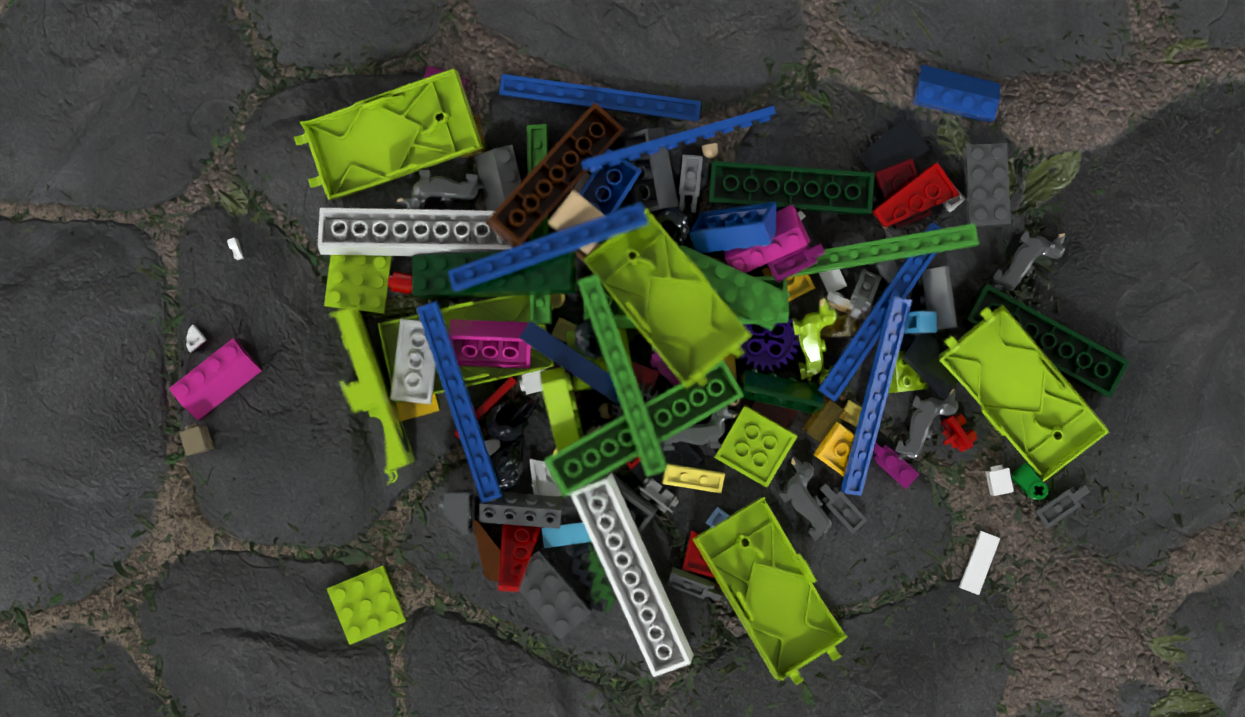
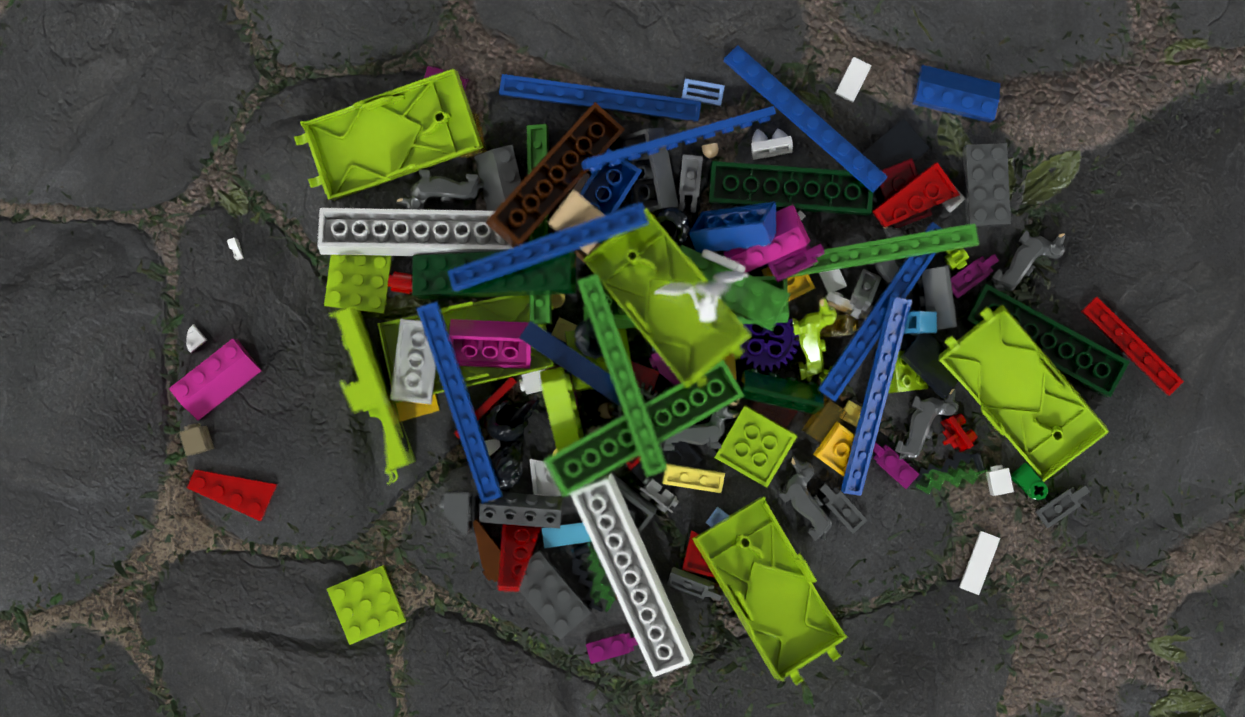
none -> red wing [187,469,278,521]
none -> magenta hinge [585,633,639,664]
none -> white plant [655,271,748,321]
none -> light blue tile [682,78,725,106]
none -> white tile [701,250,746,273]
none -> blue plate [724,45,888,193]
none -> white tile [751,129,793,160]
none -> white tile [835,57,871,102]
none -> piece [916,452,987,495]
none -> lime gear [943,248,969,270]
none -> magenta hinge [950,254,999,298]
none -> red plate [1081,297,1184,396]

